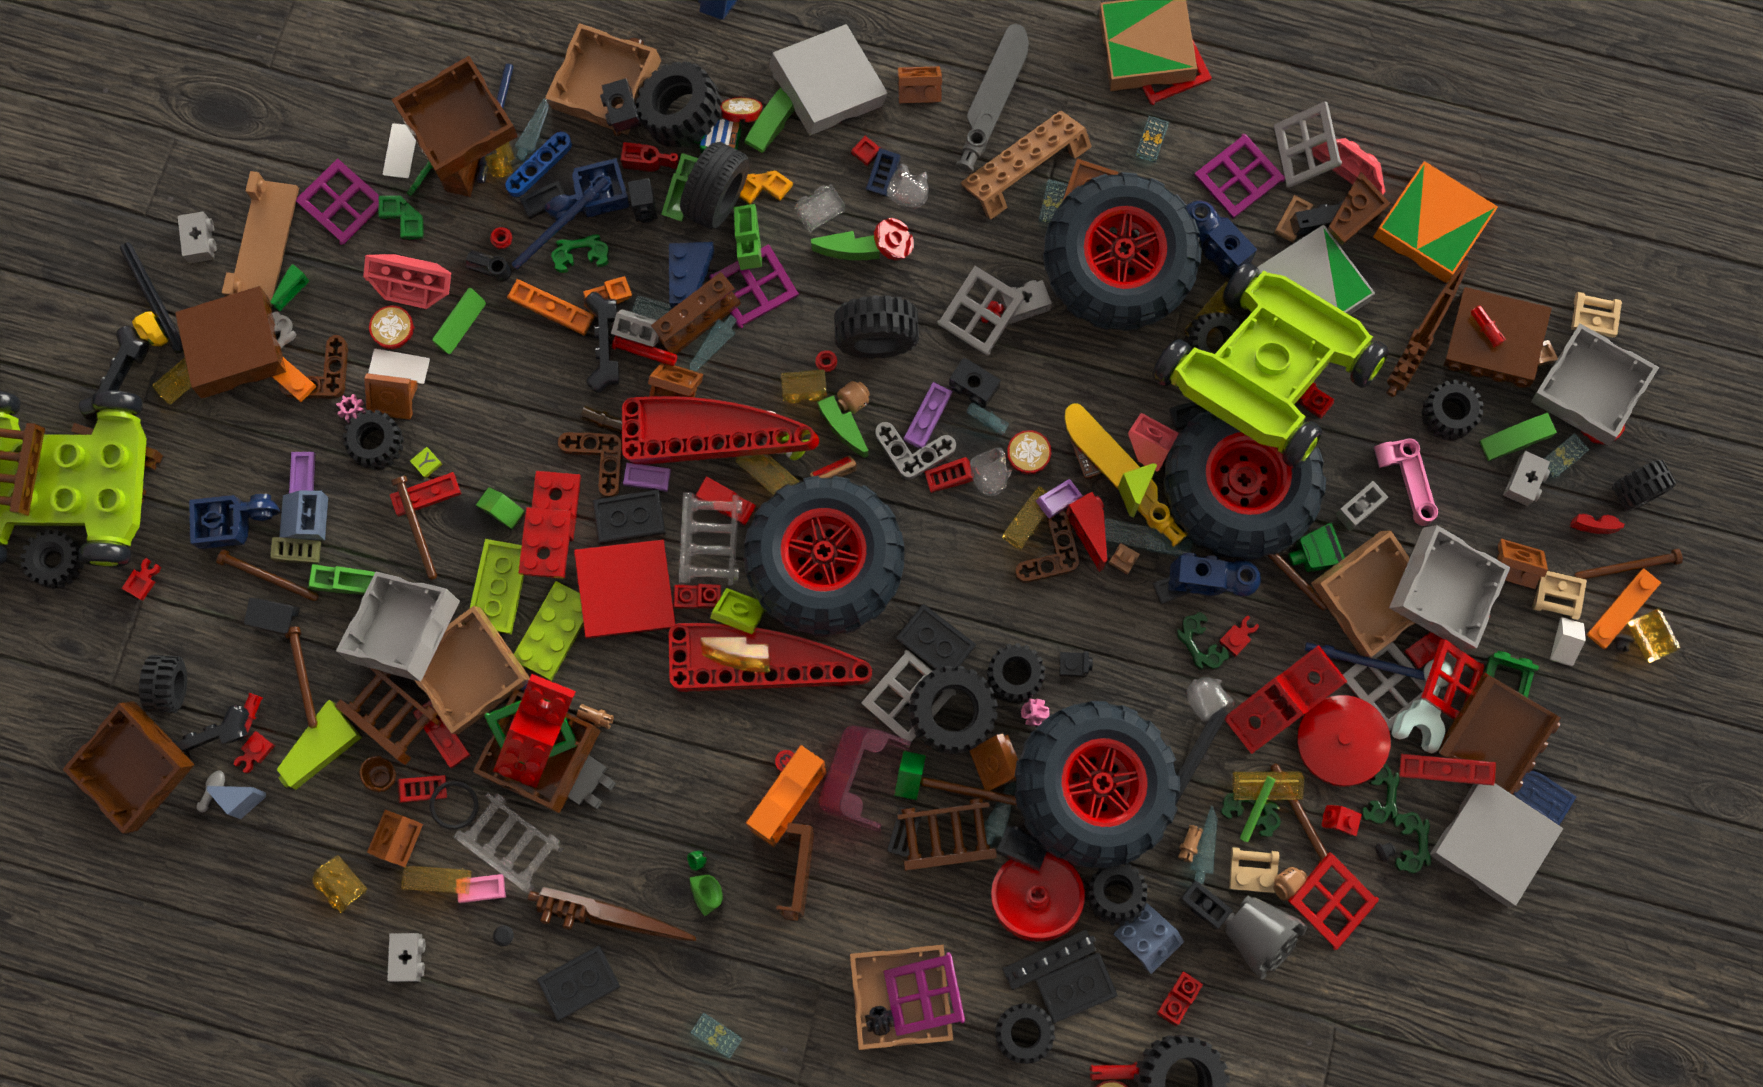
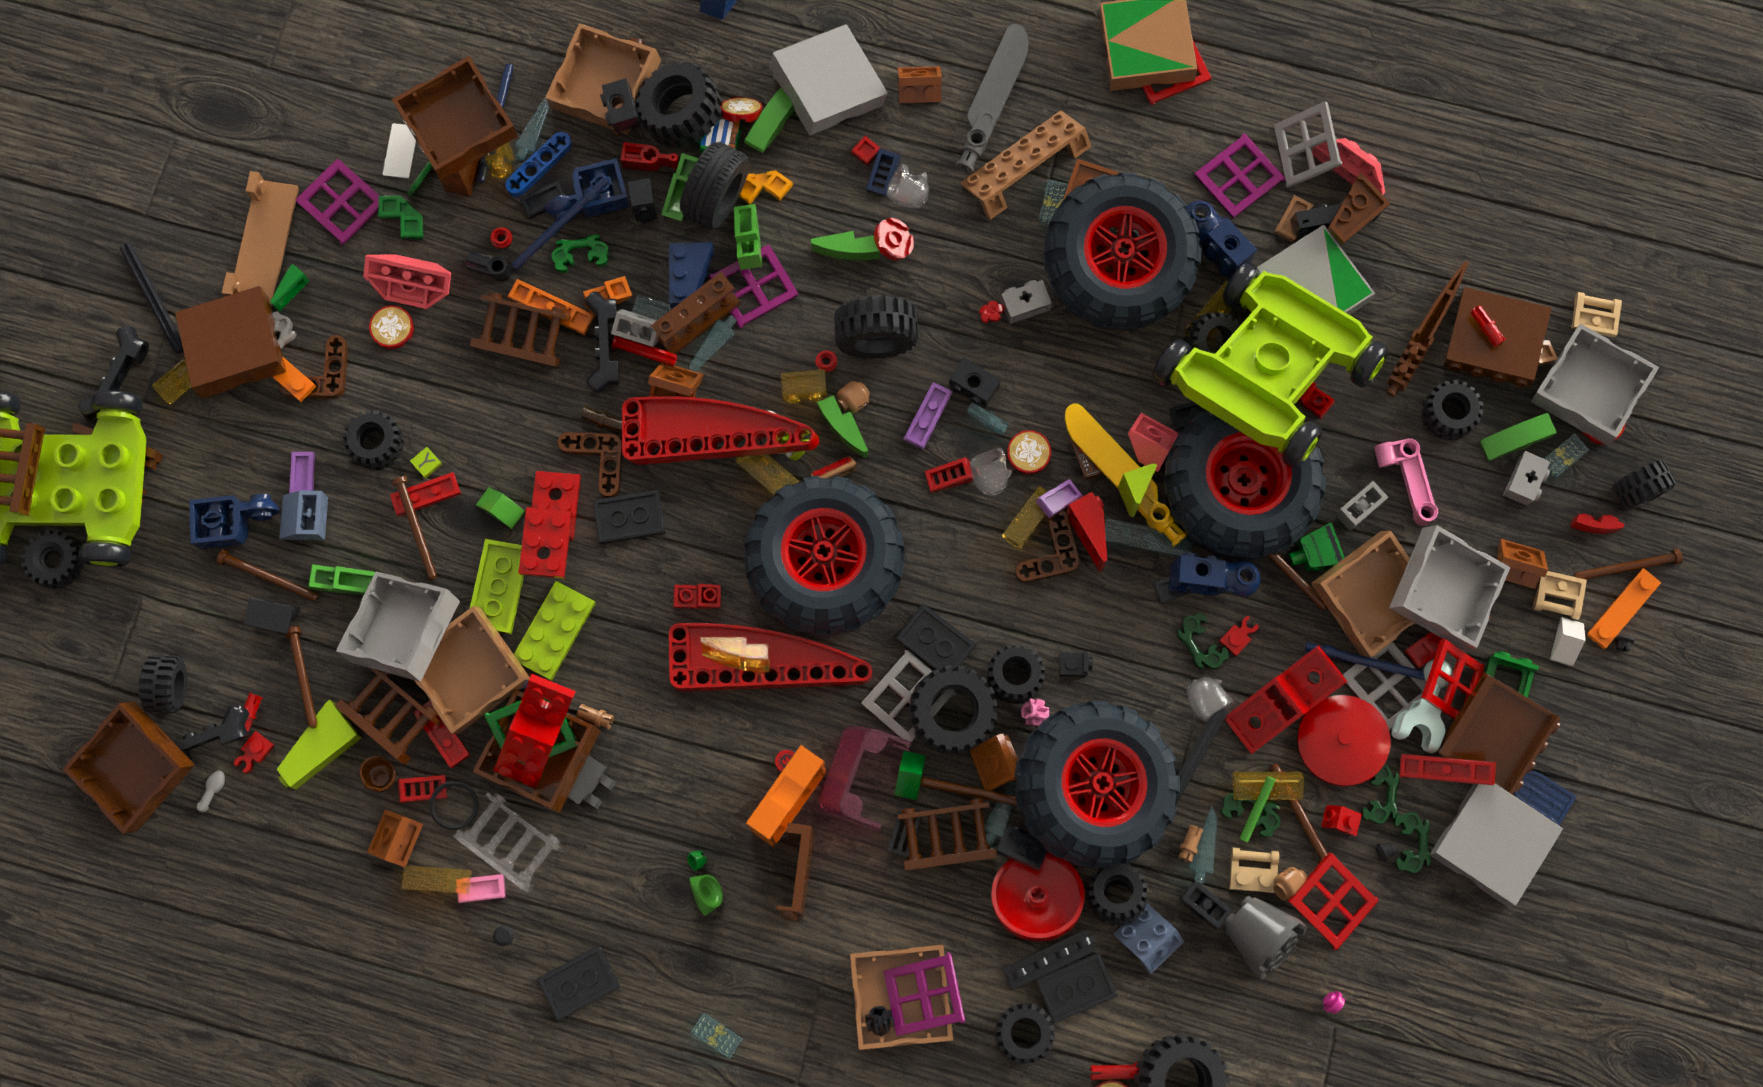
red plate [122,558,161,601] -> none
yellow rock [132,312,168,346] -> none
light grey brick [178,212,217,264] -> none
sand blue slope [207,786,266,819] -> none
olive slope [270,537,321,563] -> none
clear yellow bracket [312,855,367,913] -> none
bright pink gear [336,394,365,423] -> none
dark orange bracket [364,373,418,420] -> none
white sticker [368,349,430,384] -> none
light grey brick [388,933,426,982] -> none
bright green slope [433,288,486,354] -> none
reddish brown piece [528,887,696,941] -> none
red tile [574,540,675,639] -> none
medium lavender tile [623,463,671,492] -> none
clear fence [679,492,743,585] -> none
red piece [694,476,756,525] -> none
lime tile [710,588,765,634] -> none
clear brick [795,184,845,233] -> none
light grey beam [875,422,956,480] -> none
light grey window [937,266,1025,355] -> none
medium nougat tile [1109,543,1140,575] -> none
tile [1136,116,1169,163] -> none
red slope [1156,971,1203,1027] -> none
tile [1373,161,1498,283] -> none
clear yellow bracket [1627,608,1681,663] -> none
none -> reddish brown fence [470,292,571,367]
none -> dark pink plate [1323,991,1345,1014]

